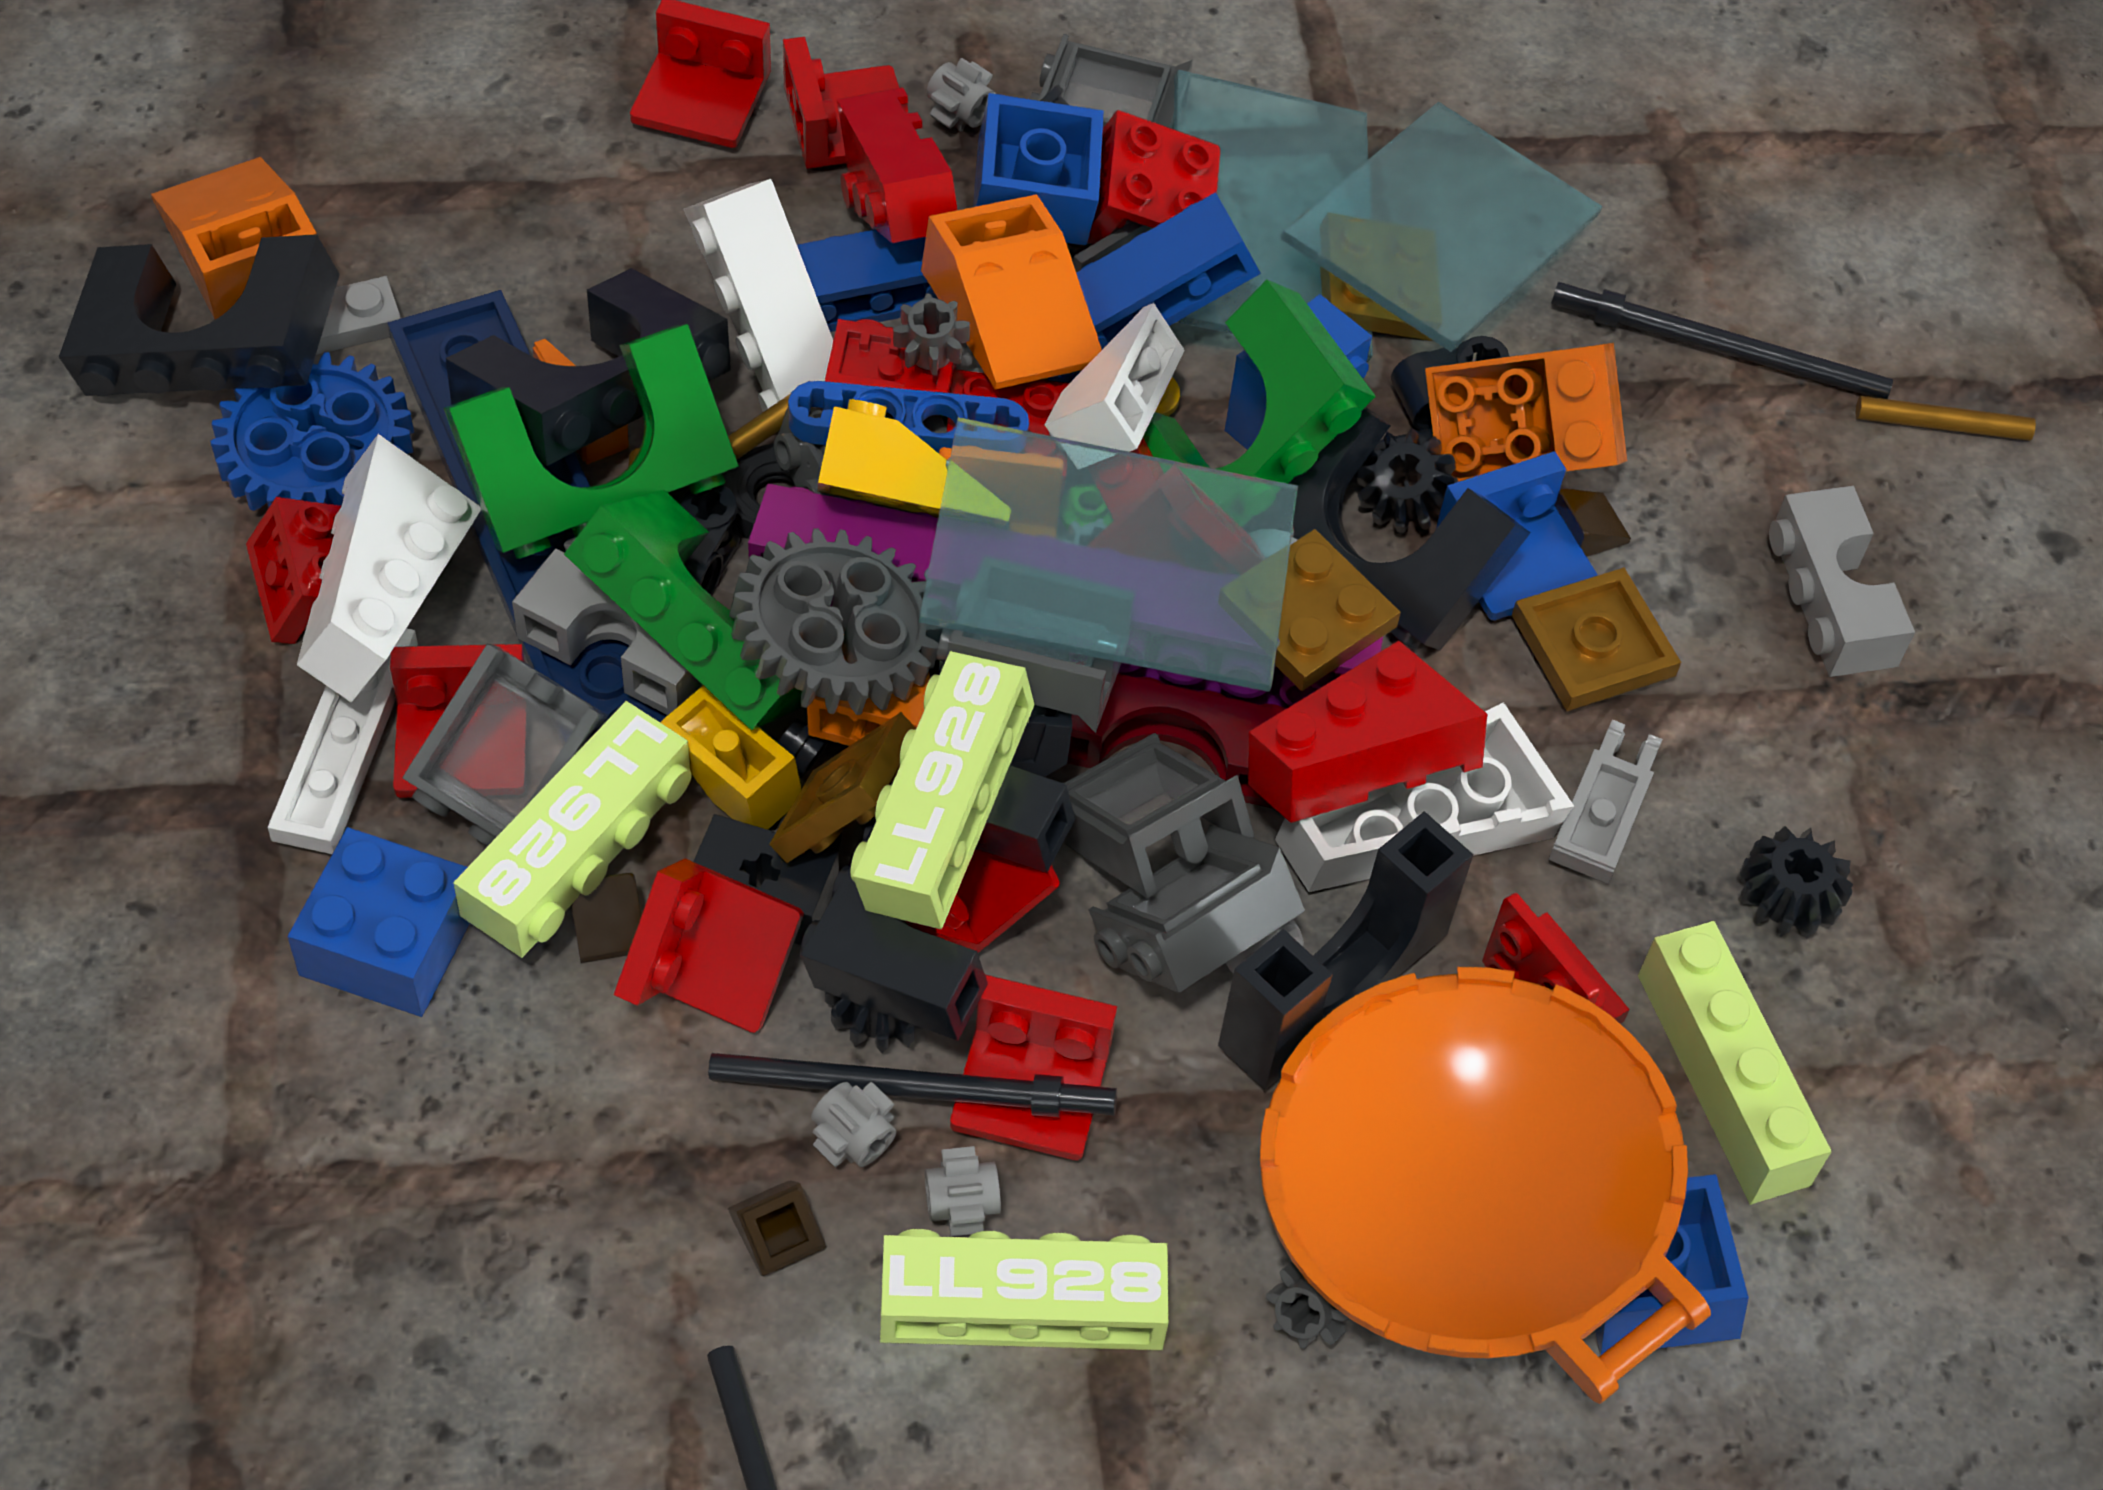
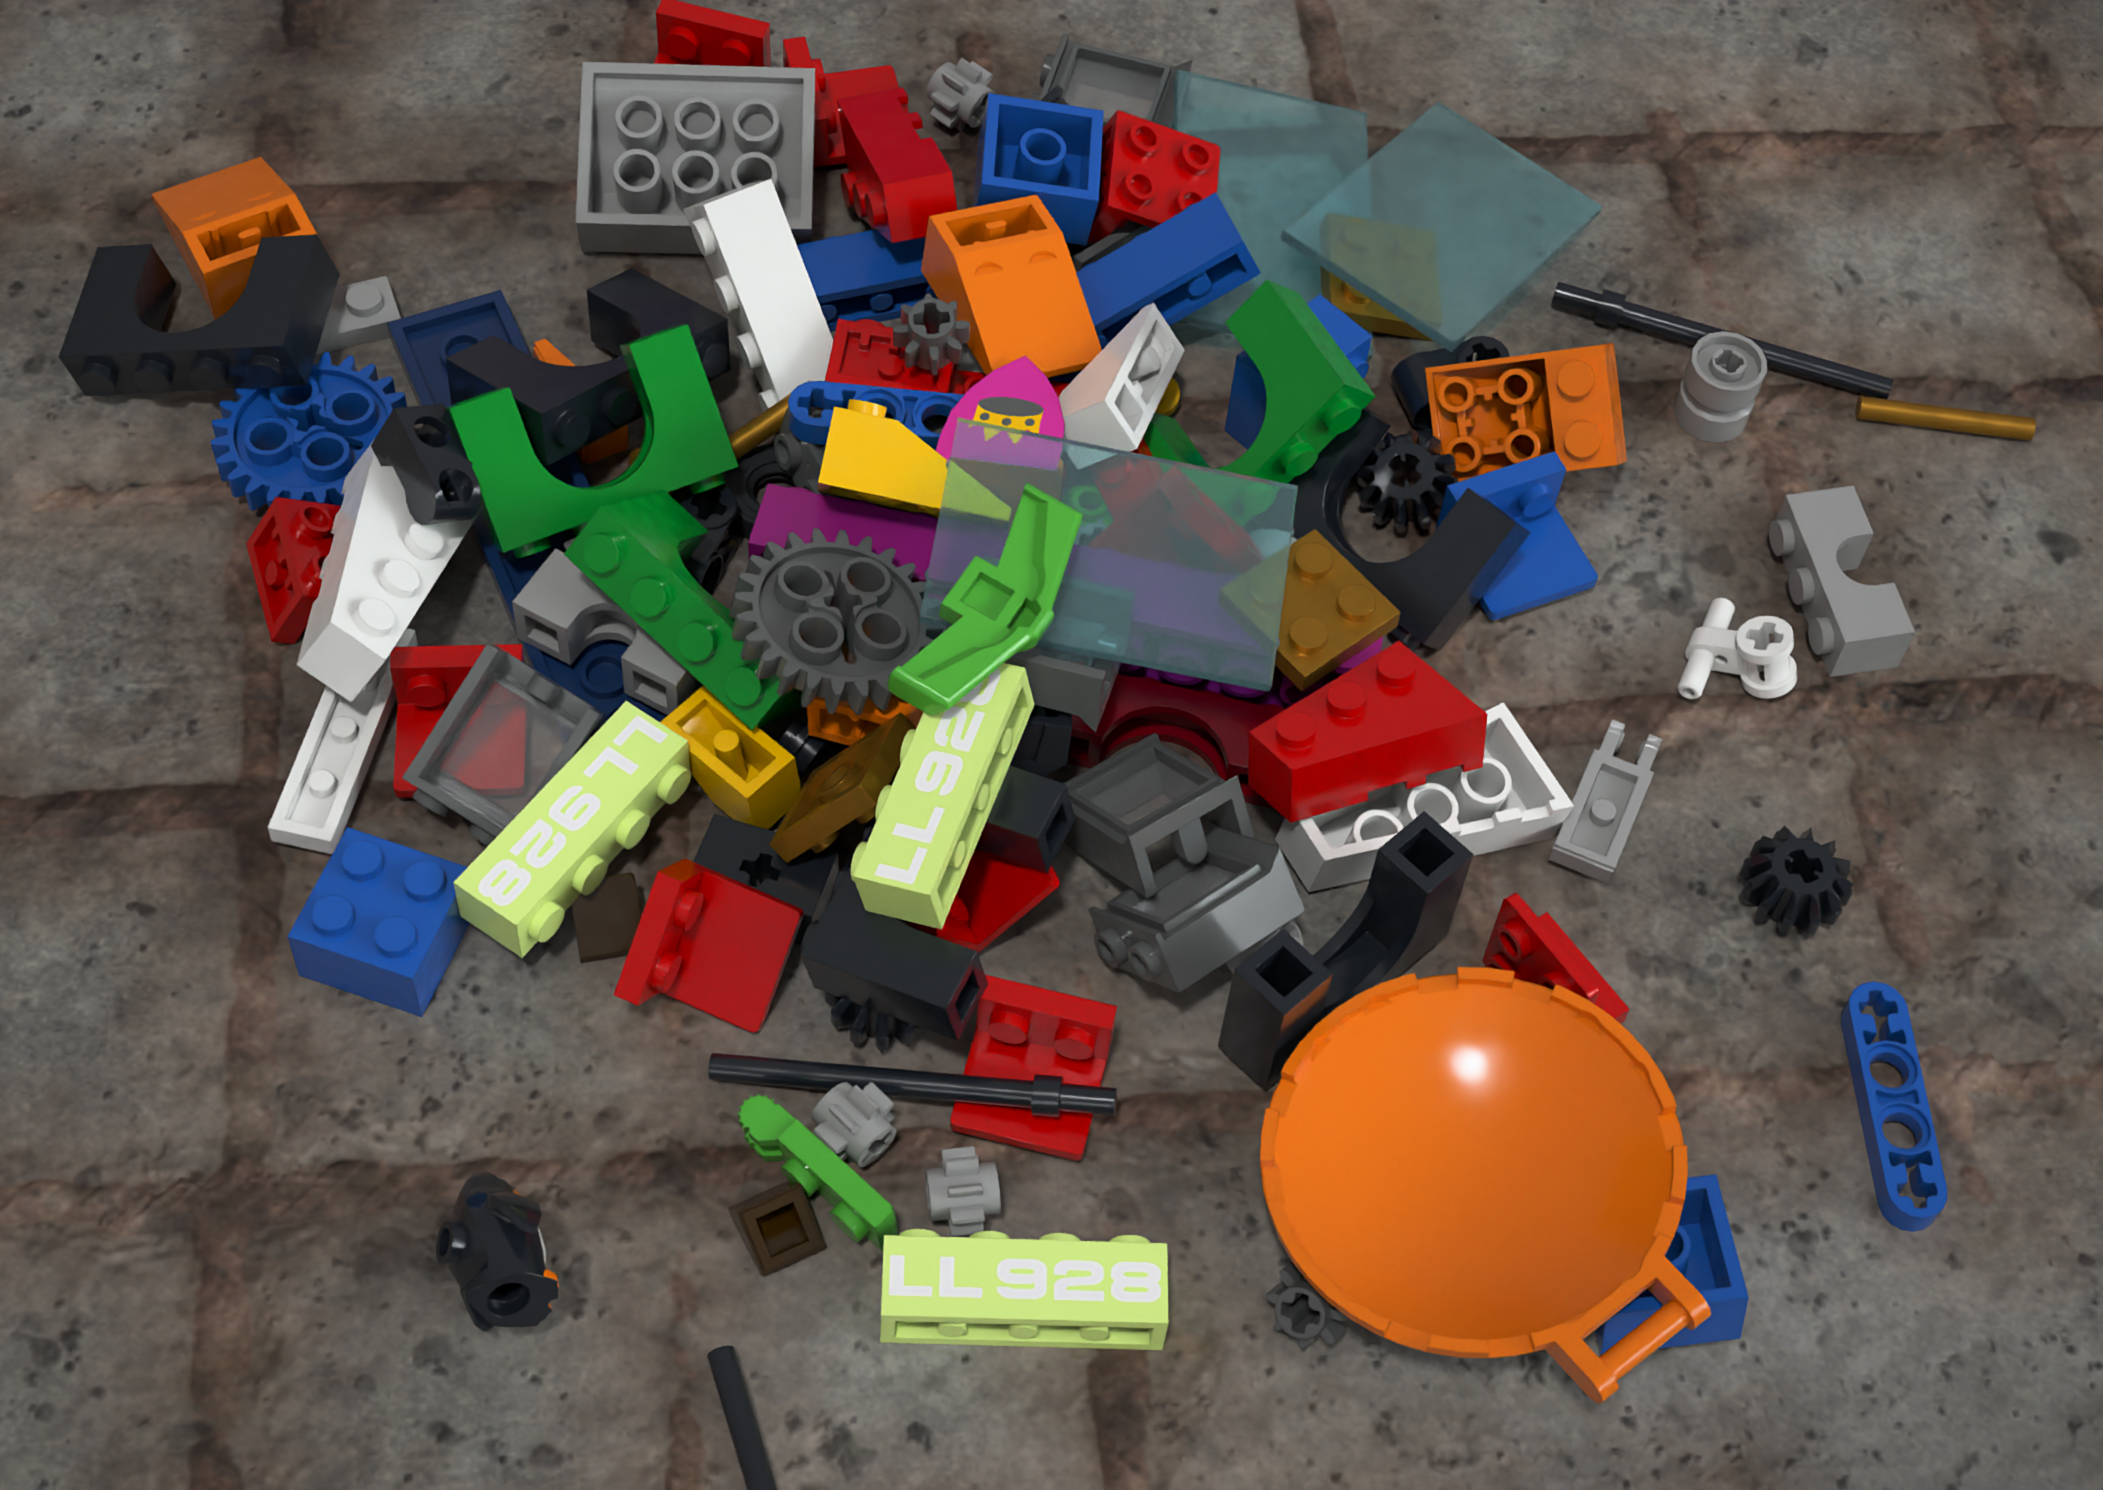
pearl gold plate [1512,567,1682,711] -> none
dark brown slope [1555,489,1631,557] -> none
yellowish green brick [1638,921,1832,1205] -> none
none -> black leg [371,404,481,525]
none -> black animal [436,1172,559,1332]
none -> light grey slope [576,62,815,254]
none -> bright green hinge [737,1093,899,1251]
none -> bright green plate [887,482,1083,716]
none -> dark pink sticker [935,355,1065,474]
none -> light grey wheel [1673,331,1767,443]
none -> white piece [1677,598,1797,699]
none -> blue beam [1841,981,1947,1232]

